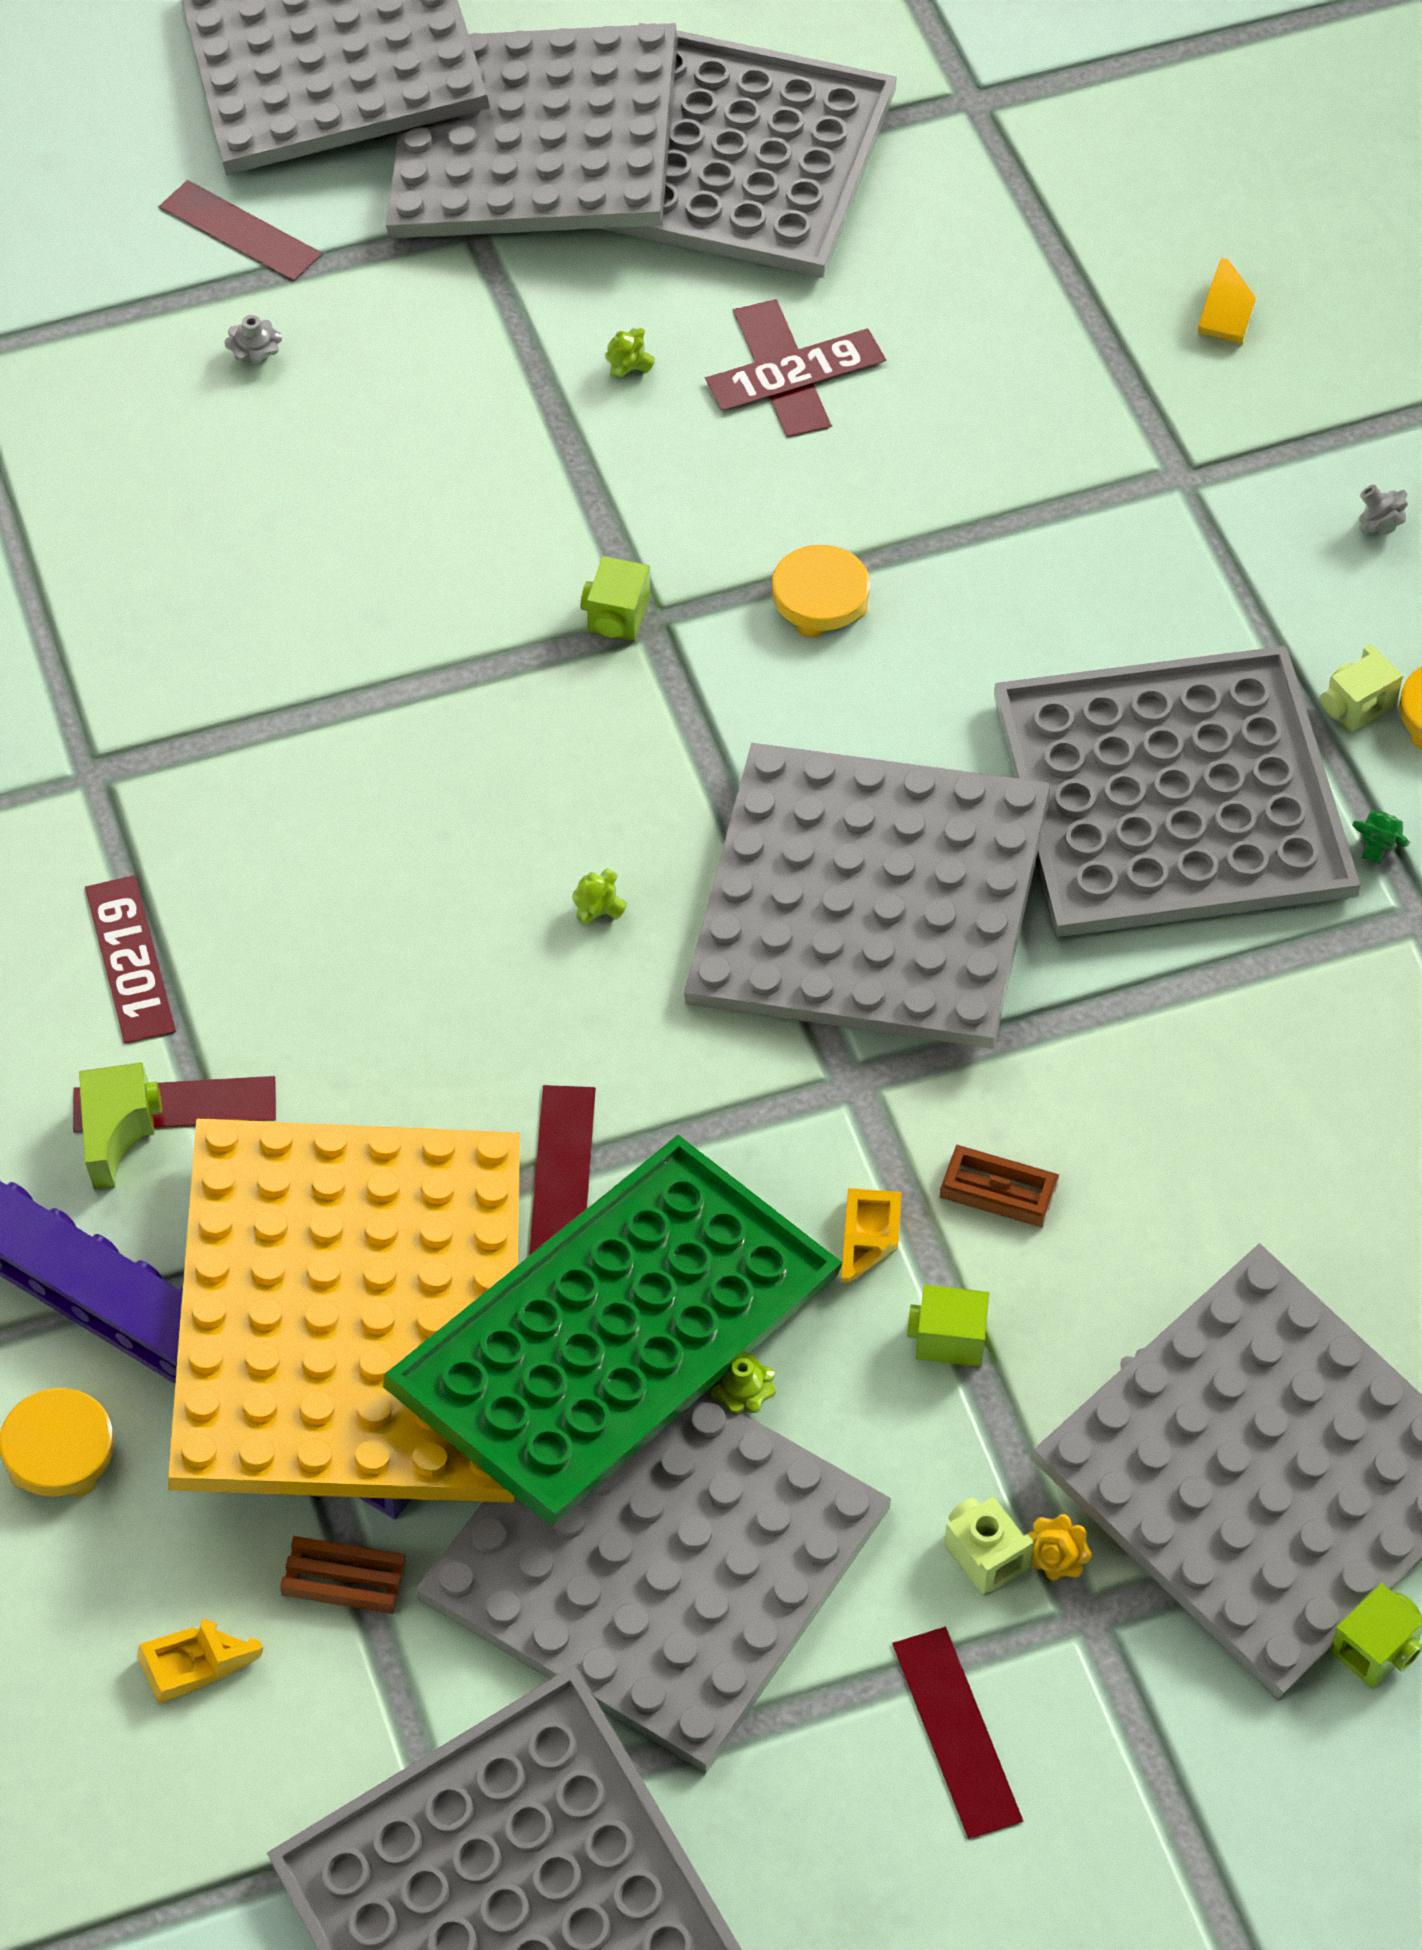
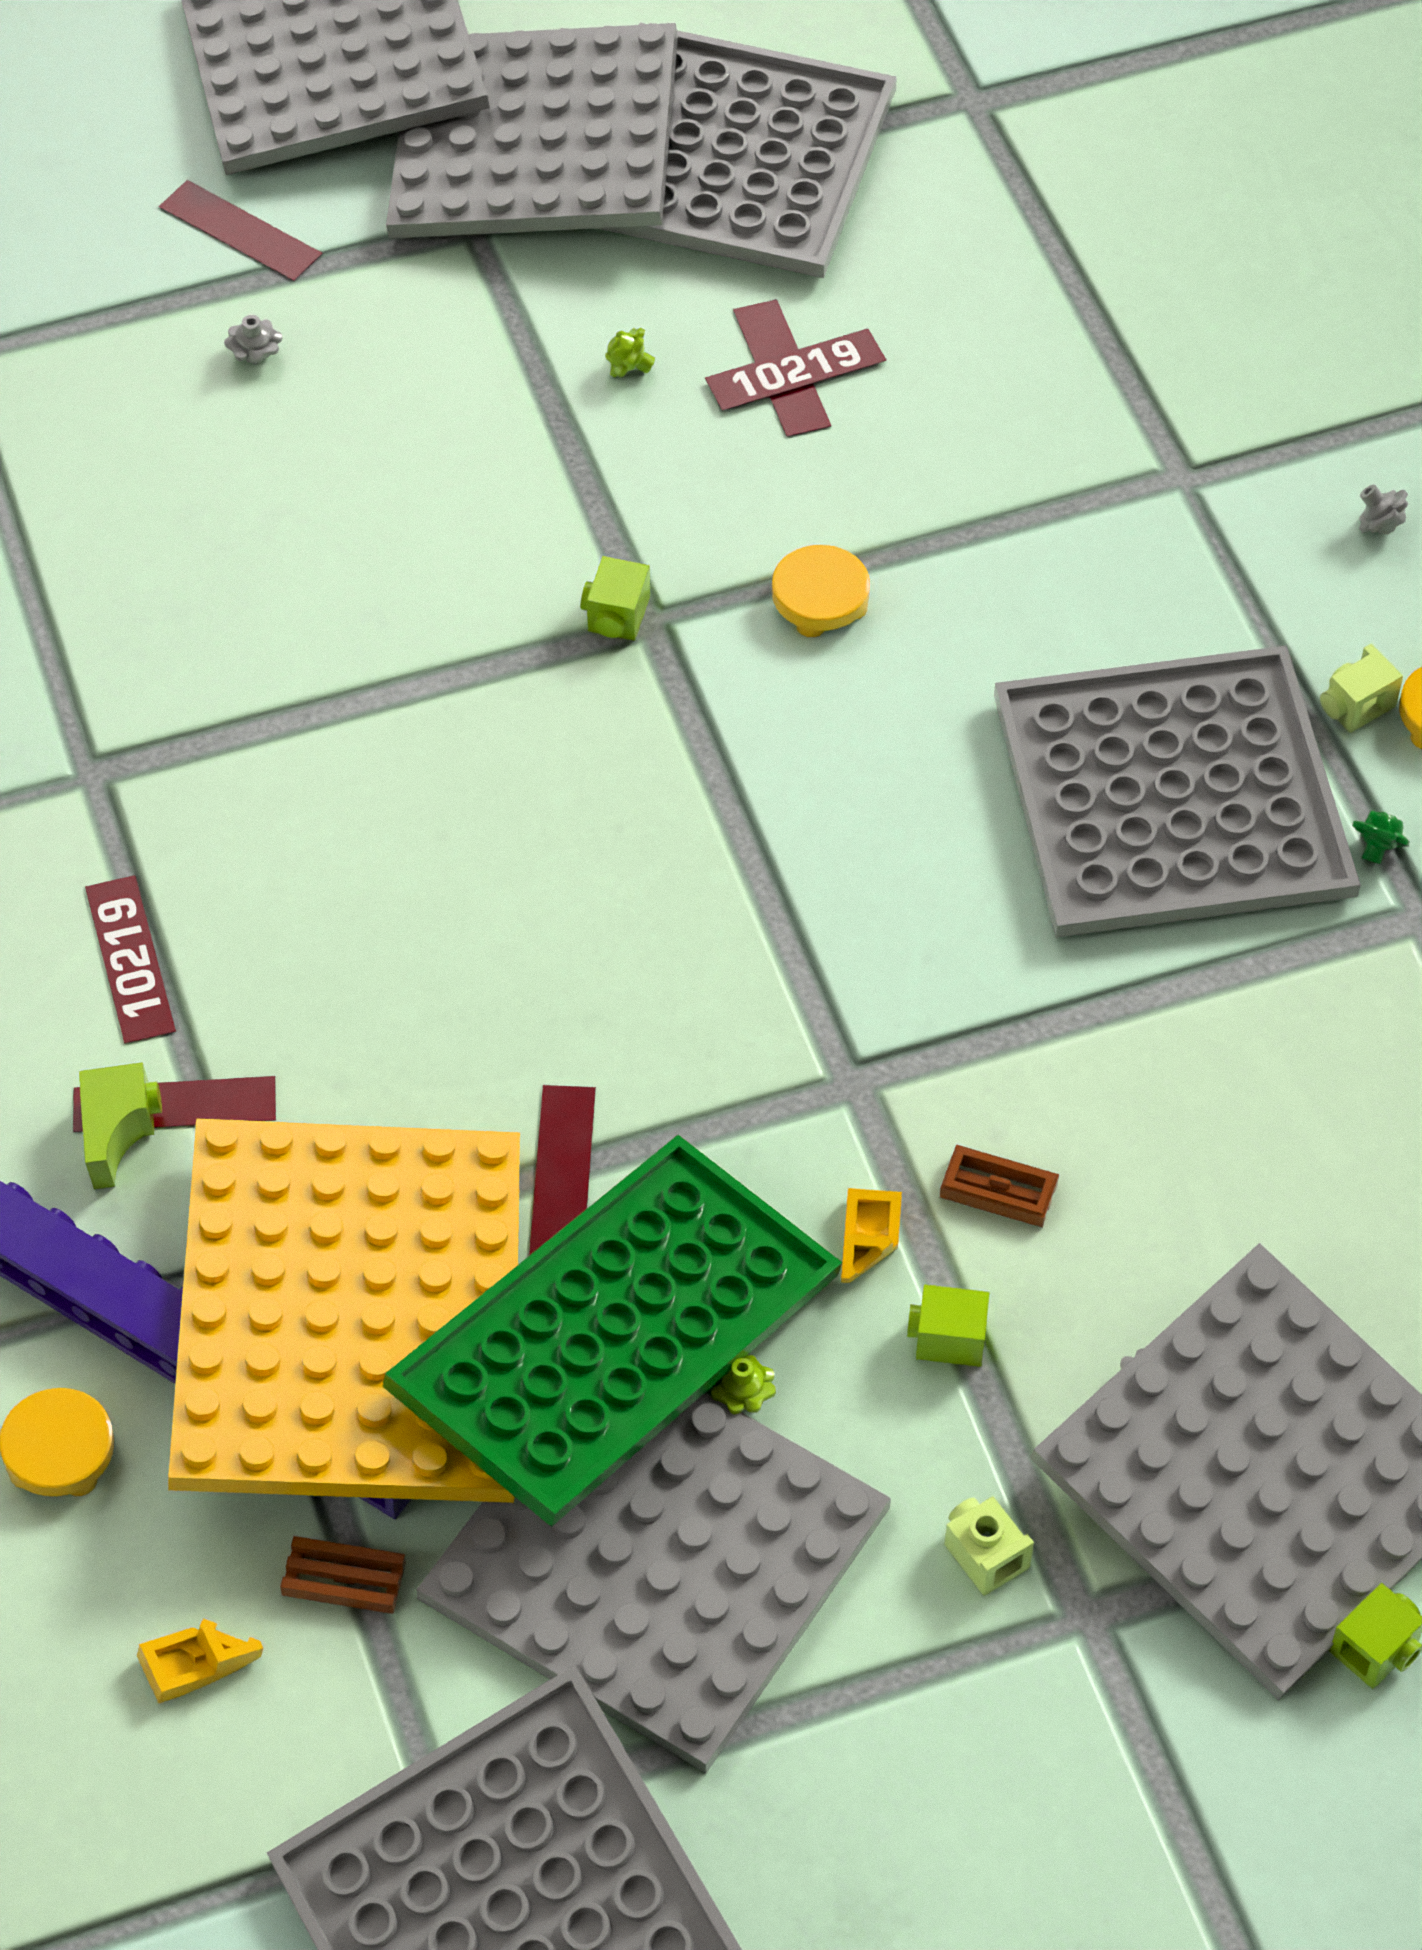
lime plant [572,868,627,924] -> none
light grey plate [684,742,1050,1049] -> none
dark red sticker [892,1626,1024,1839] -> none
yellow plant [1028,1514,1092,1580] -> none
yellow slope [1198,258,1256,344] -> none

